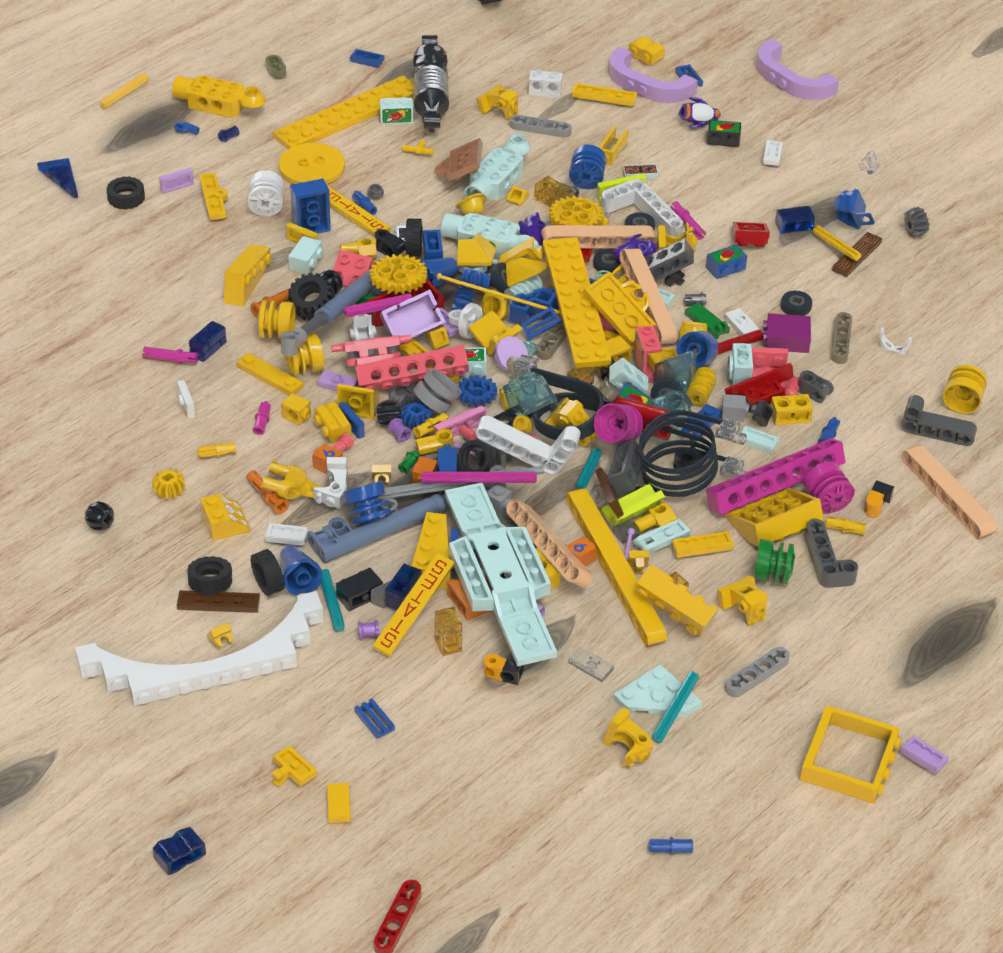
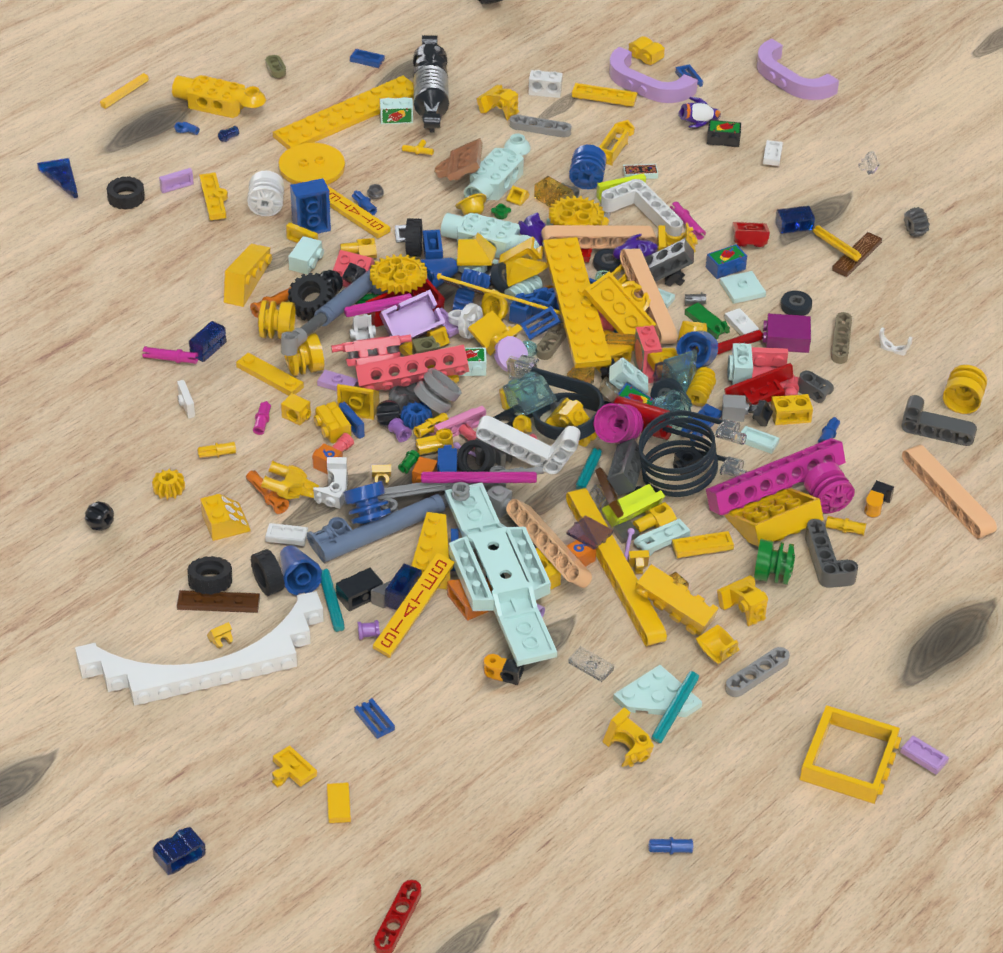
black piece [374,229,406,257] -> none
clear yellow brick [435,606,462,656] -> none
blue gear [458,374,497,408] -> none
black bush [625,213,655,230] -> none
blue piece [834,189,875,229] -> none
none -> black tile [342,263,367,283]
none -> olive brick [412,336,441,355]
none -> light grey bush [452,482,470,501]
none -> green plate [491,204,511,219]
none -> piece [566,515,614,550]
none -> clear yellow axle [605,333,635,345]
none -> yellow tile [614,120,635,136]
none -> yellow piece [696,624,740,664]
none -> light aqua plate [720,271,766,304]

